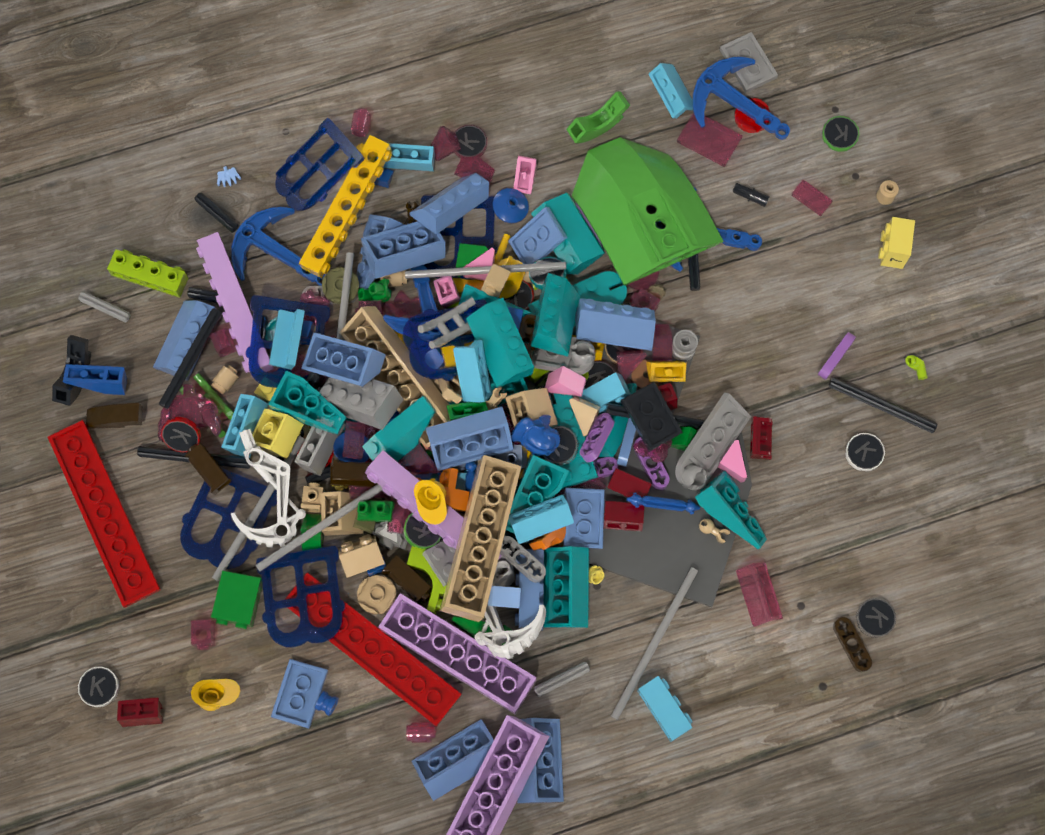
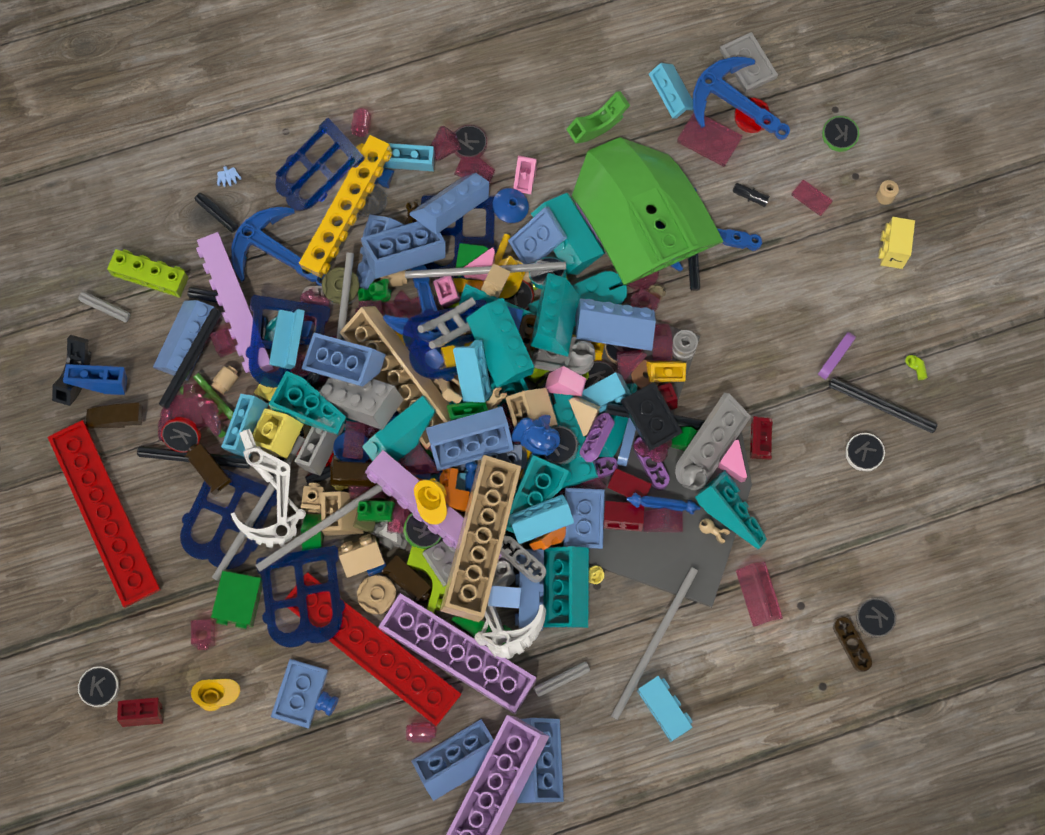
none -> clear tile [353,183,388,217]
none -> clear pink slope [643,508,683,532]

